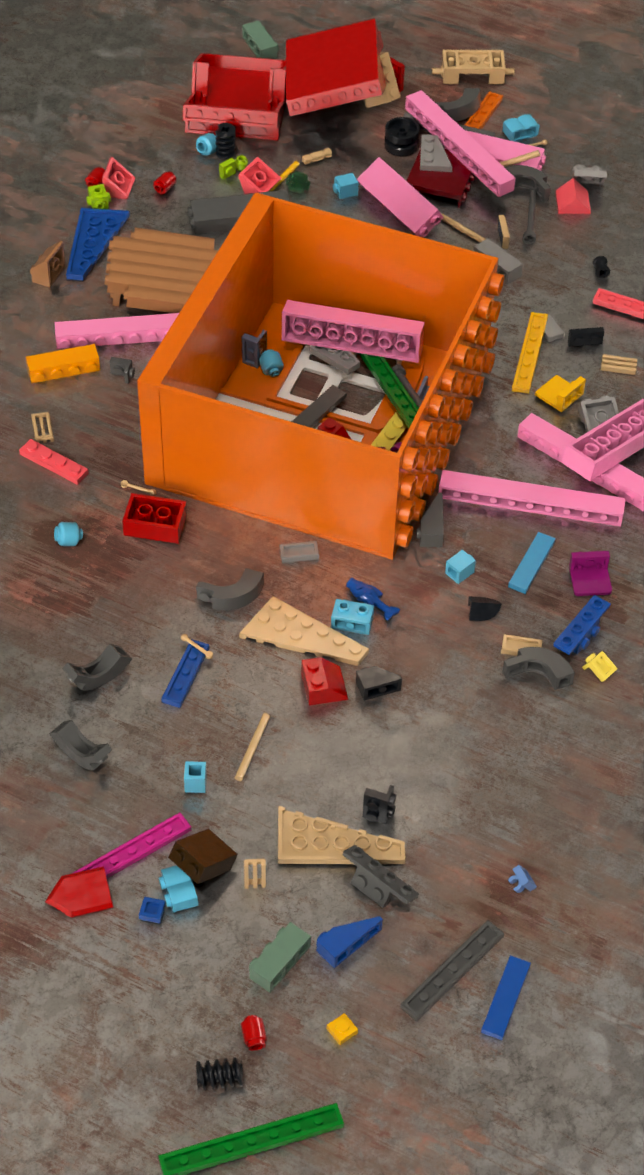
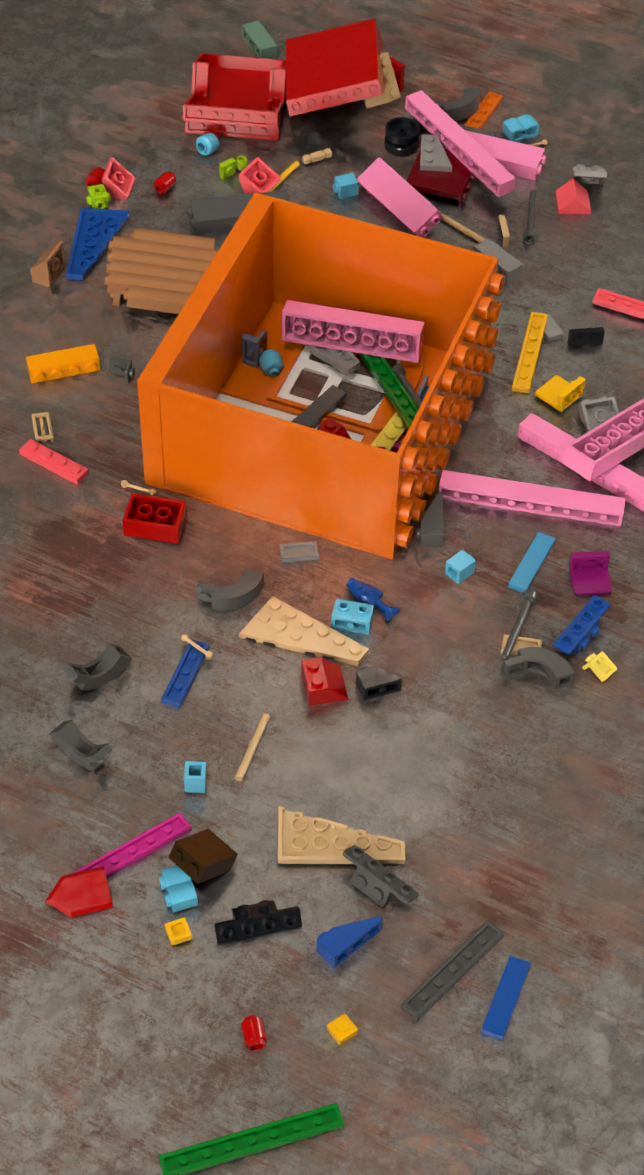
medium azure head [54,522,83,546] -> none
bright pink brick [55,313,179,349] -> none
blue plate [139,896,166,923] -> none
black piece [196,1057,244,1090] -> none
black piece [215,123,236,159] -> none
tan tile [244,858,266,889] -> none
sand green brick [249,922,311,993] -> none
clear green head [286,171,311,194] -> none
black bracket [362,785,397,824] -> none
tan brick [432,50,514,85] -> none
black brick [468,596,502,621] -> none
tan bar [500,150,540,167] -> none
dark grey arch [504,165,551,202] -> none
medium blue tile [508,865,537,893] -> none
black bush [592,256,610,278] -> none
tan tile [601,354,637,375] -> none
none -> yellow plate [164,917,192,946]
none -> black bracket [214,900,302,944]
none -> dark grey piece [501,589,538,660]

